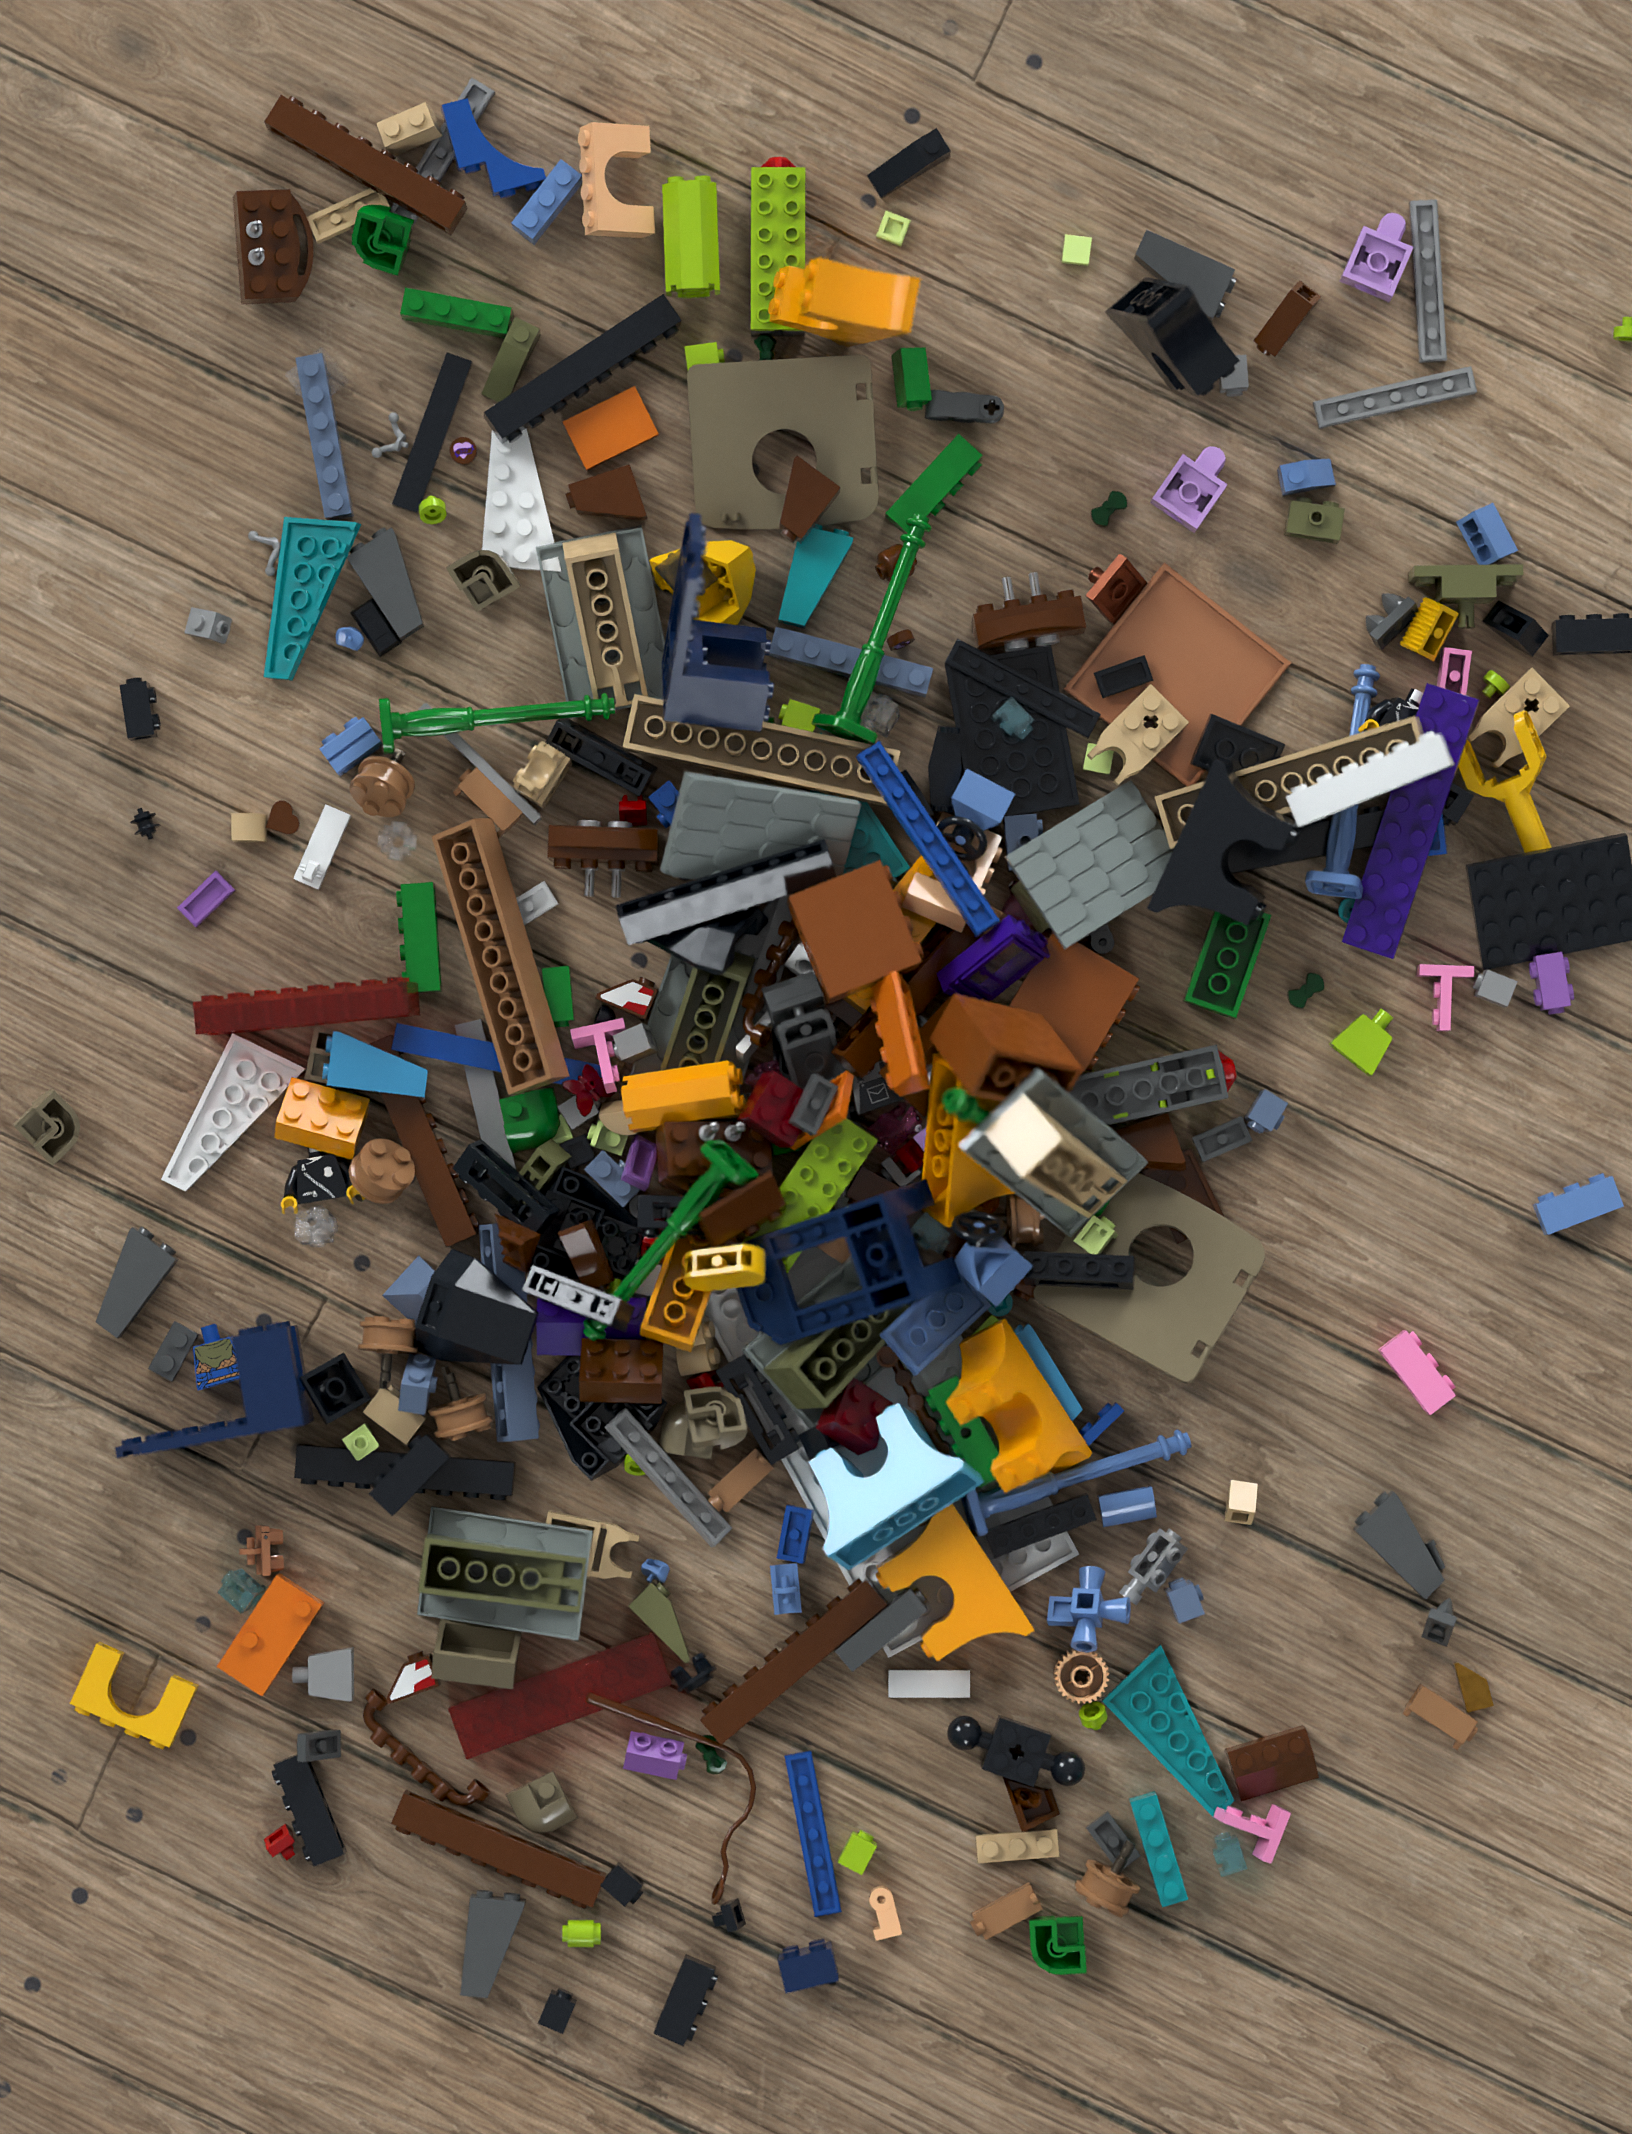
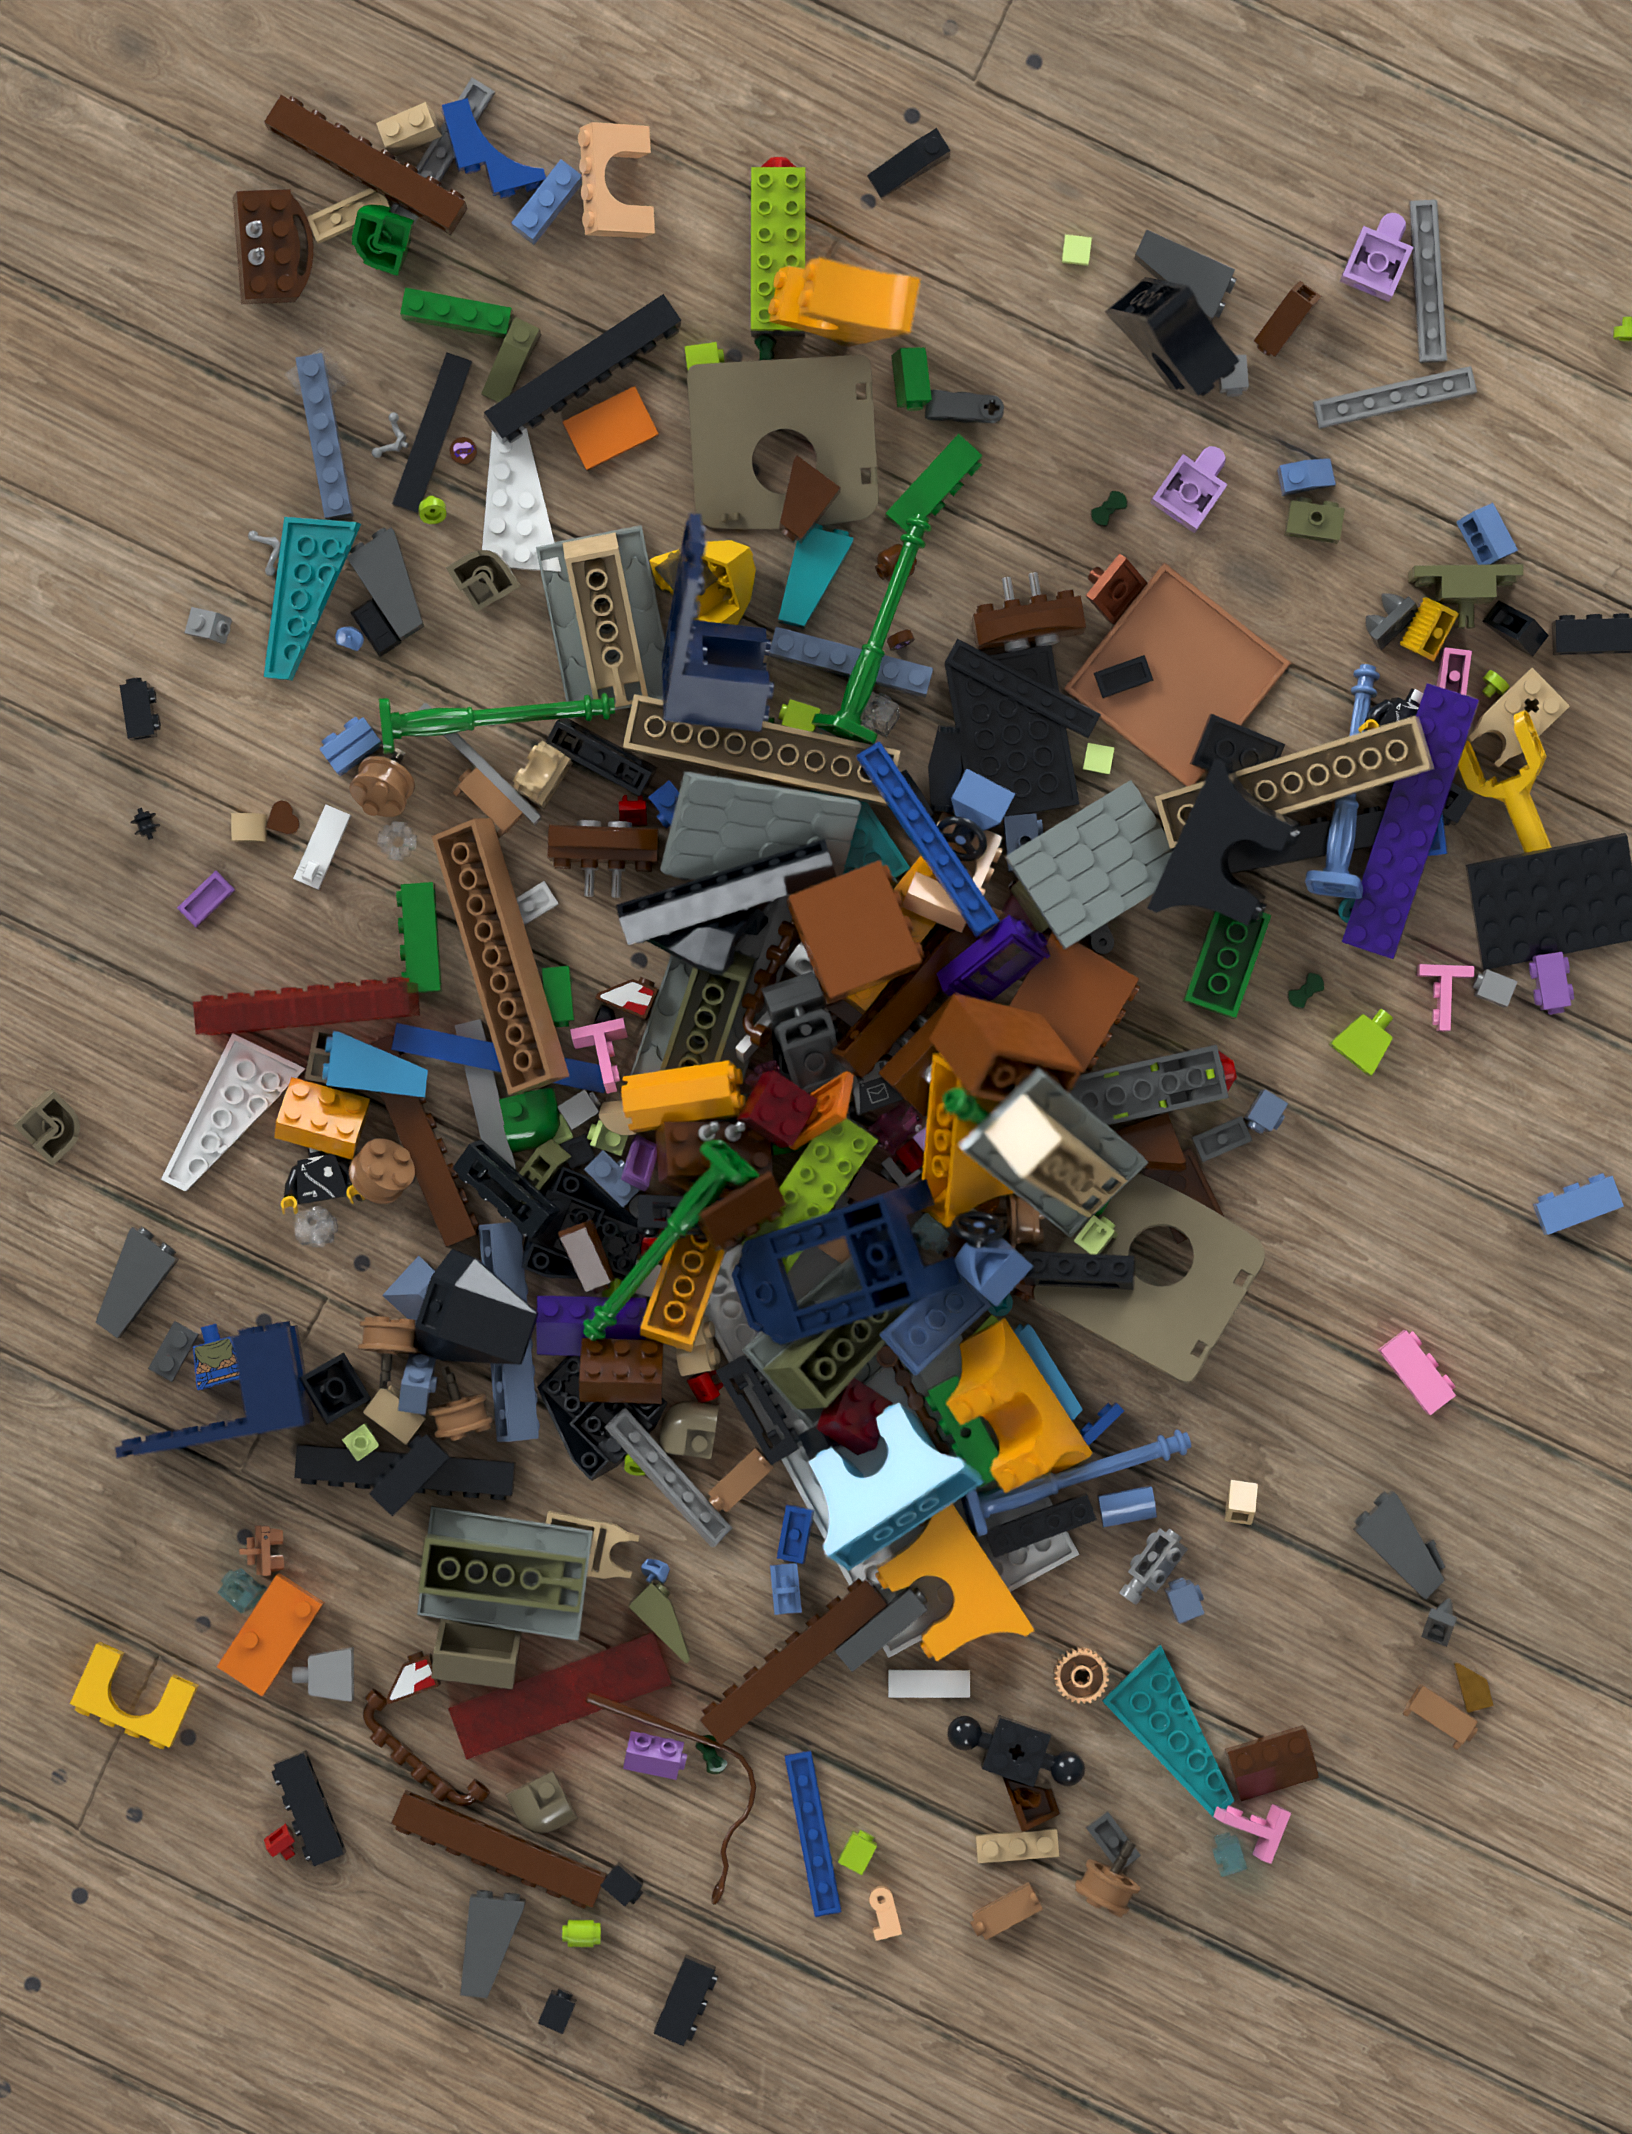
dark grey plate [297,1729,341,1762] -> none
reddish brown slope [494,1213,541,1273] -> none
brick [522,1265,636,1333] -> none
dark red piece [562,1064,615,1117] -> none
reddish brown slope [565,464,648,521] -> none
light grey brick [613,1023,659,1064] -> none
lime brick [662,175,720,298] -> none
black piece [670,1652,717,1694] -> none
dark tan brick [684,1387,747,1450] -> none
yellow brick [685,1244,765,1291] -> none
black tile [712,1898,746,1932] -> none
dark blue brick [778,1938,839,1993] -> none
dark grey plate [789,1074,838,1136] -> none
orange slope [870,971,931,1096] -> none
yellowish green tile [876,211,911,247] -> none
clear light blue brick [991,697,1034,740] -> none
green brick [1029,1916,1087,1975] -> none
medium blue brick [1047,1566,1131,1652] -> none
lime tile [1079,1701,1108,1730] -> none
tan brick [1087,684,1189,786] -> none
teal brick [1129,1791,1188,1907] -> none
white brick [1286,731,1454,827] -> none

